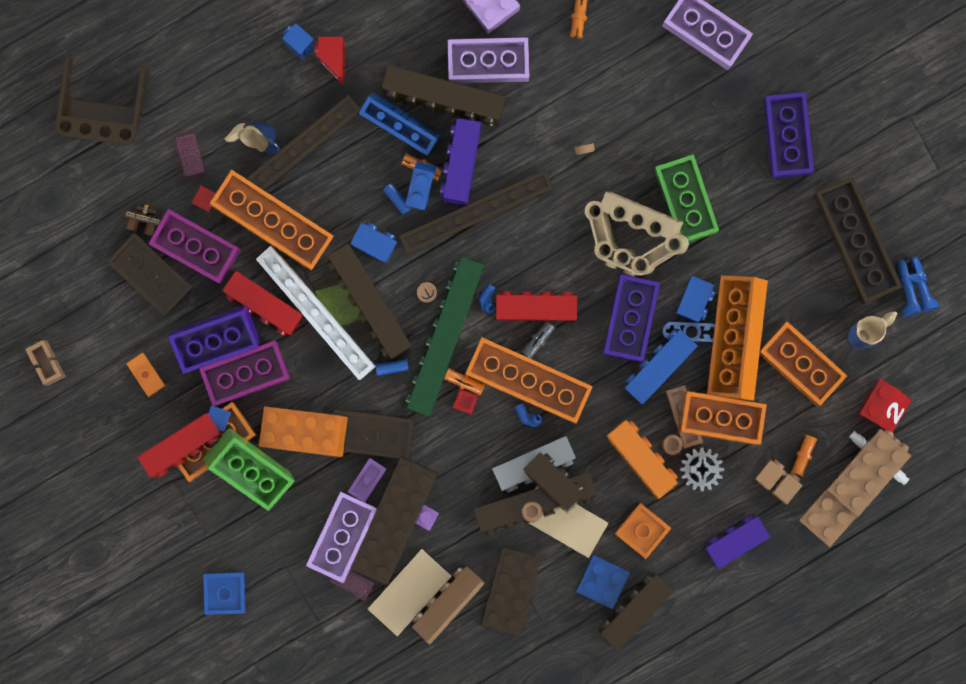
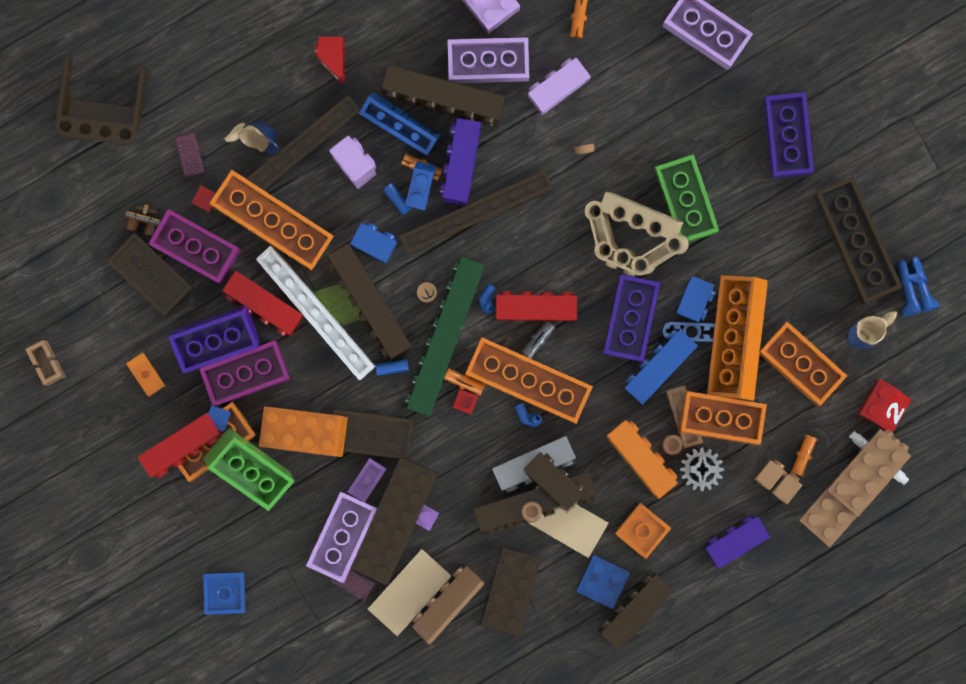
blue brick [282,23,315,61] -> none
none -> lavender brick [329,135,377,189]
none -> lavender brick [528,58,591,115]

